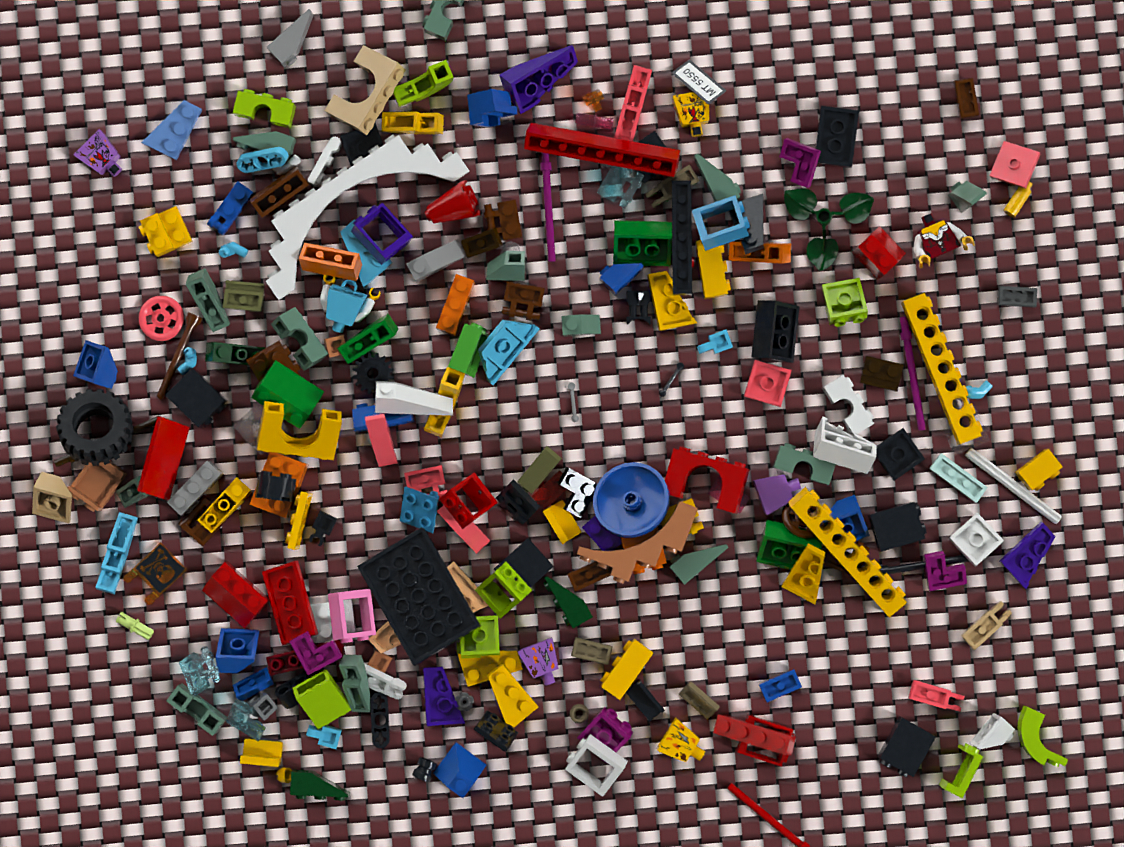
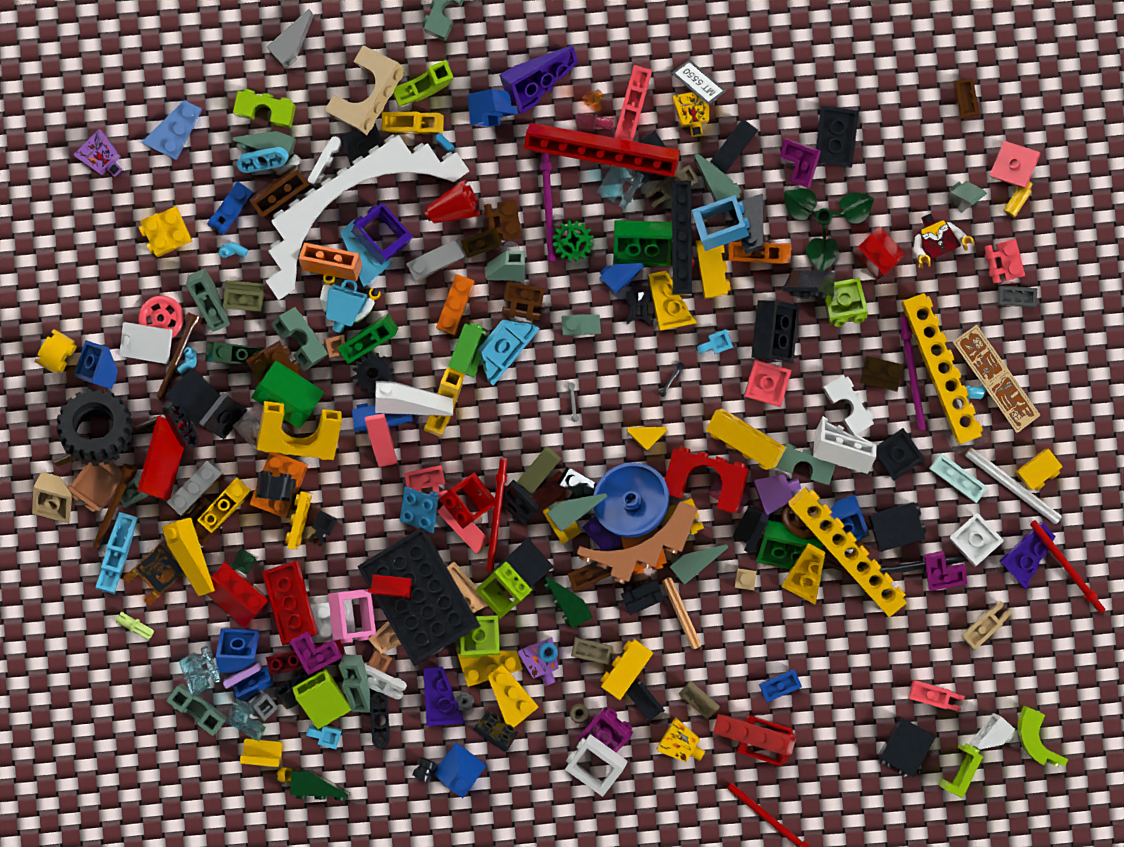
none -> yellow brick [34,329,77,374]
none -> reddish brown piece [93,464,138,548]
none -> white container [119,322,173,364]
none -> yellow wedge [161,518,215,596]
none -> black beam [163,401,199,449]
none -> black plate [199,393,247,440]
none -> lavender tile [223,661,262,689]
none -> clear green panel [230,548,258,575]
none -> red panel [368,575,412,598]
none -> dark azure tile [435,133,454,153]
none -> red bar [486,458,508,572]
none -> dark azure plate [539,643,558,662]
none -> sand green slope [547,493,608,532]
none -> green gear [552,220,594,262]
none -> black brick [620,576,665,615]
none -> yellow slope [627,427,666,451]
none -> light nougat axle [662,577,701,649]
none -> yellow brick [706,408,787,470]
none -> black beam [710,119,758,173]
none -> black panel [733,506,769,554]
none -> tan plate [734,568,757,590]
none -> black slope [783,270,835,299]
none -> sticker [953,325,1040,433]
none -> coral plate [984,239,1025,284]
none -> red bar [1030,520,1106,614]

